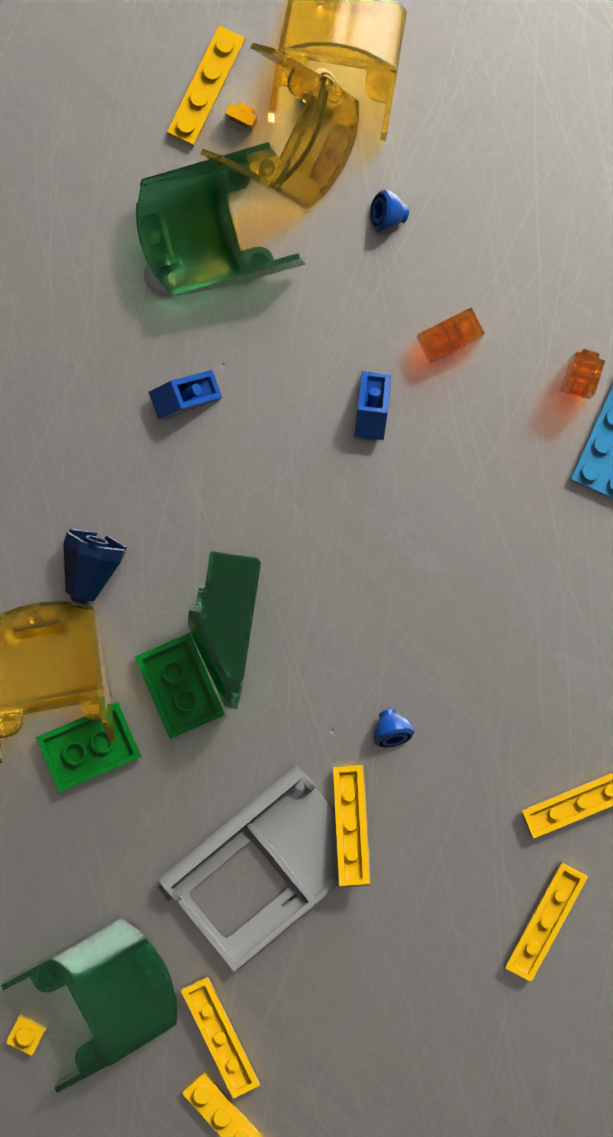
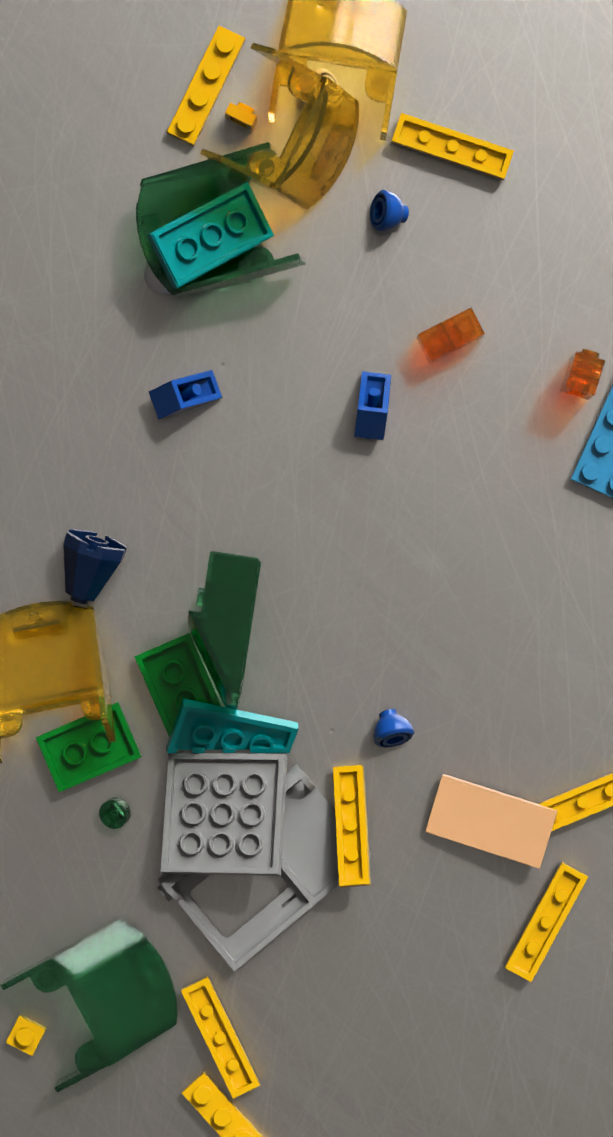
none -> clear green tile [99,797,131,829]
none -> teal tile [147,182,275,289]
none -> light grey plate [160,753,288,876]
none -> teal wing [166,698,299,753]
none -> yellow plate [391,113,514,181]
none -> light nougat tile [425,774,558,869]

